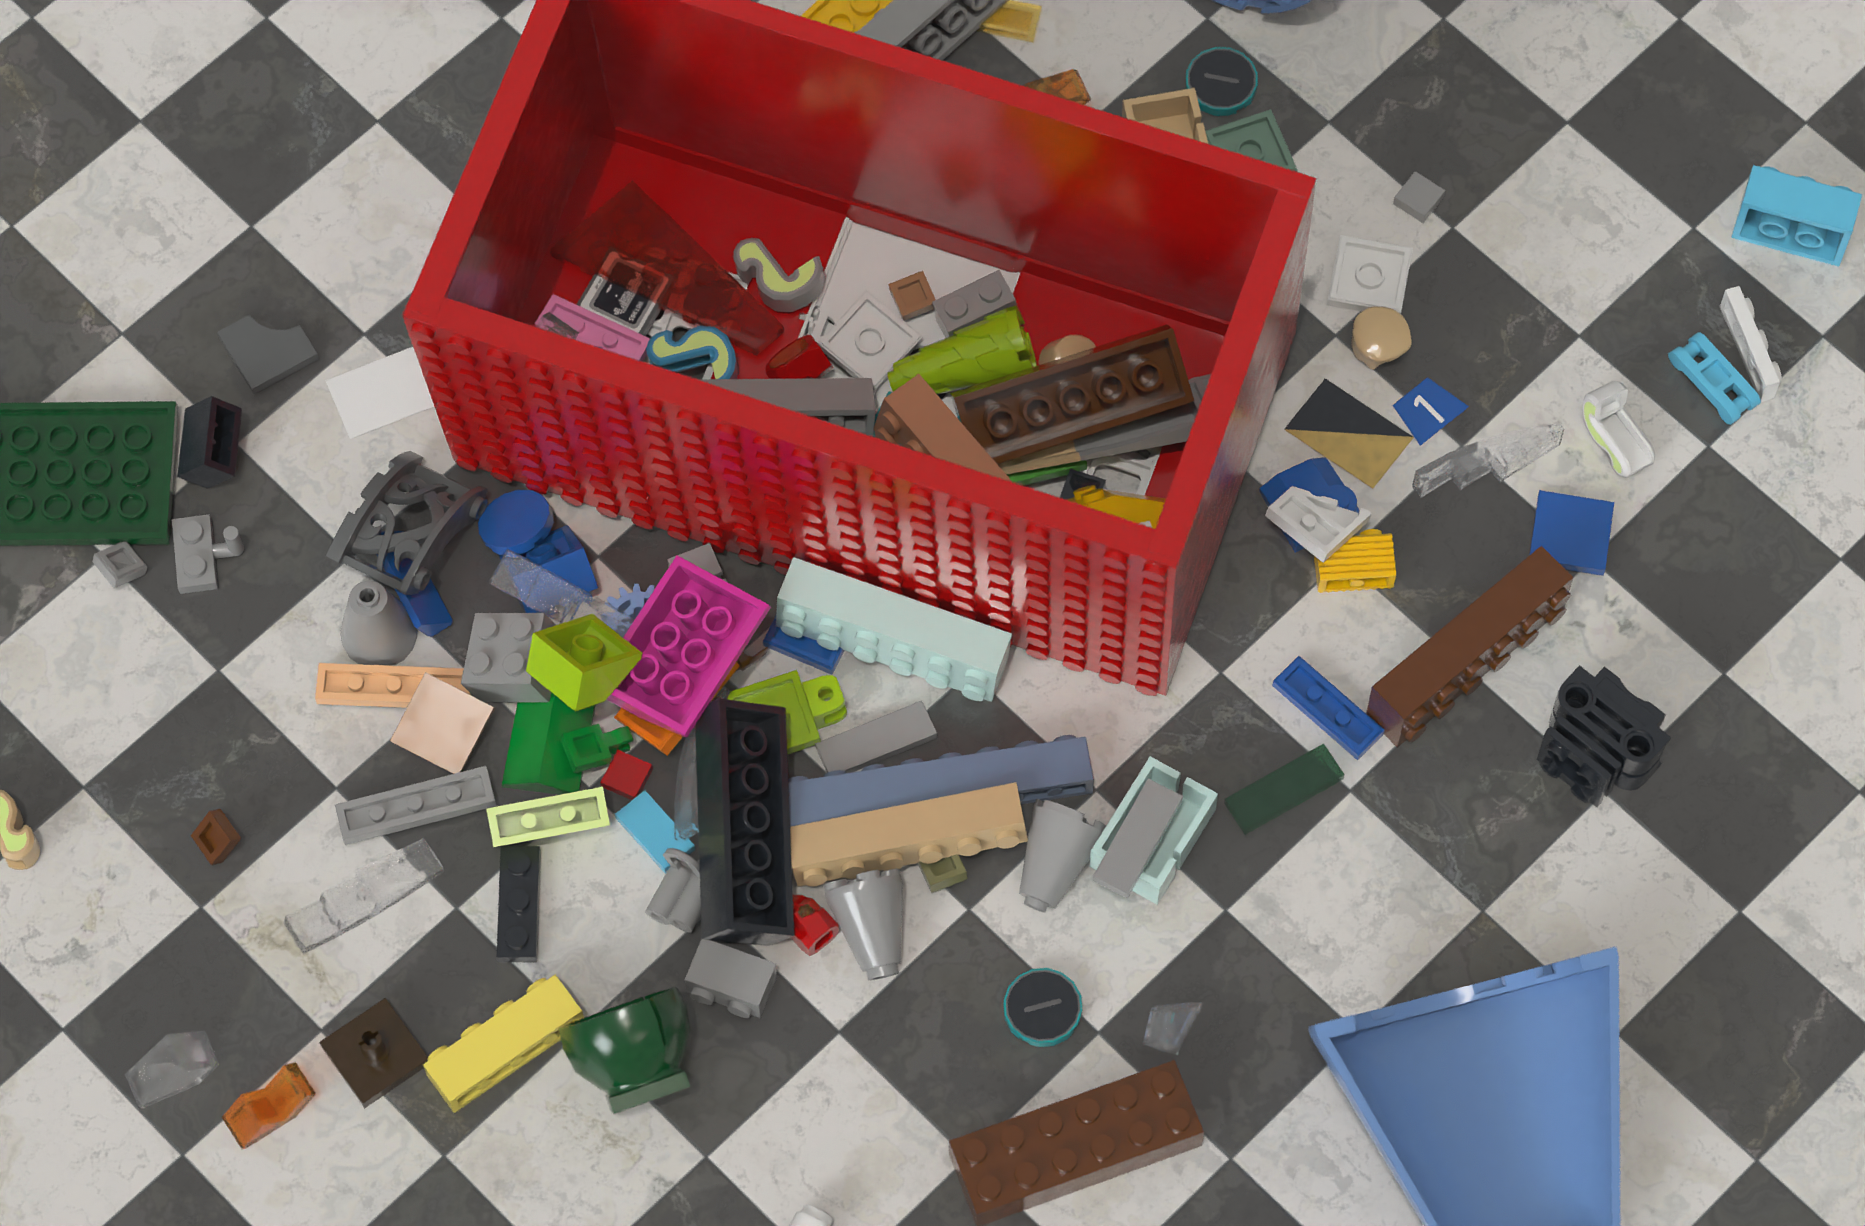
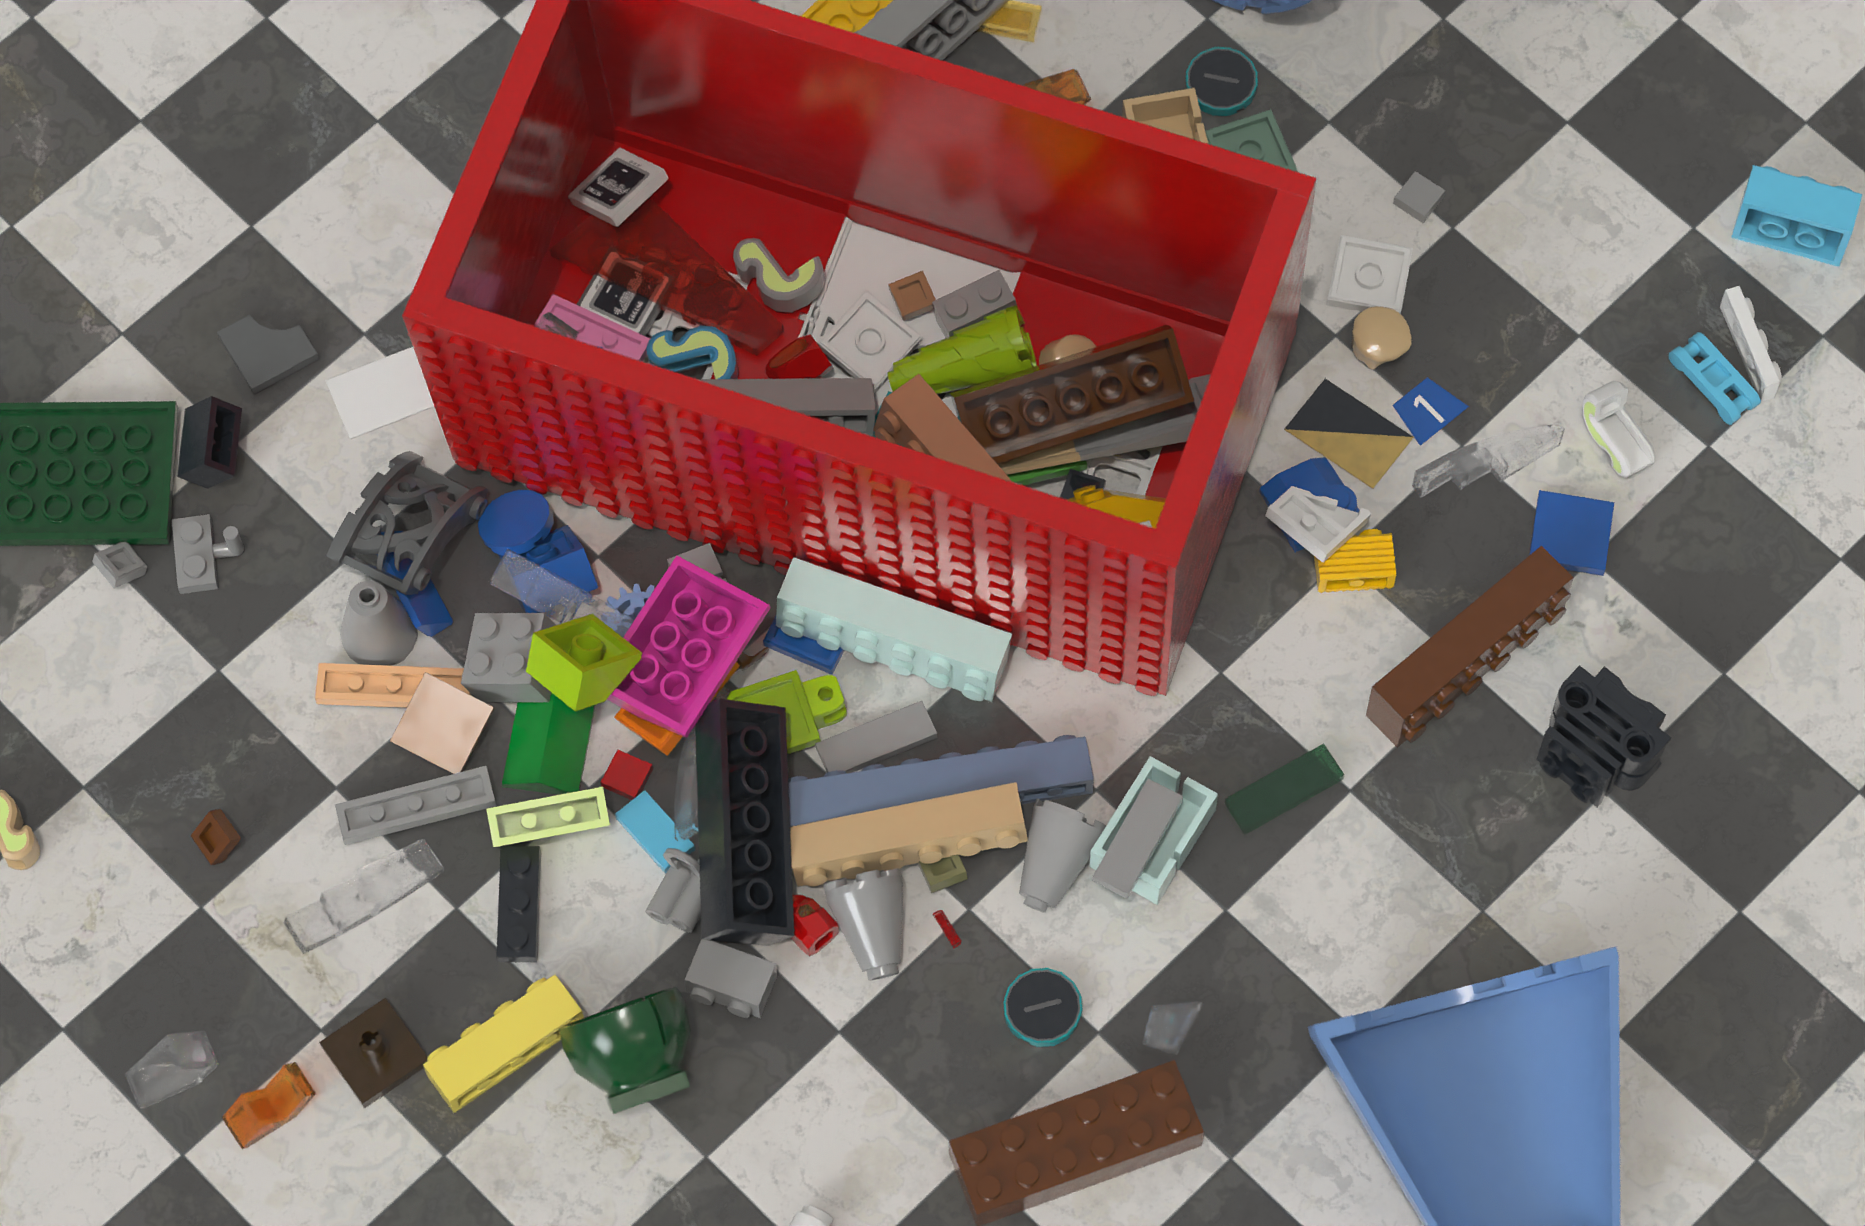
green plate [561,724,634,773] -> none
blue tile [1272,656,1385,760] -> none
none -> tile [568,147,669,227]
none -> red leg [933,910,962,948]

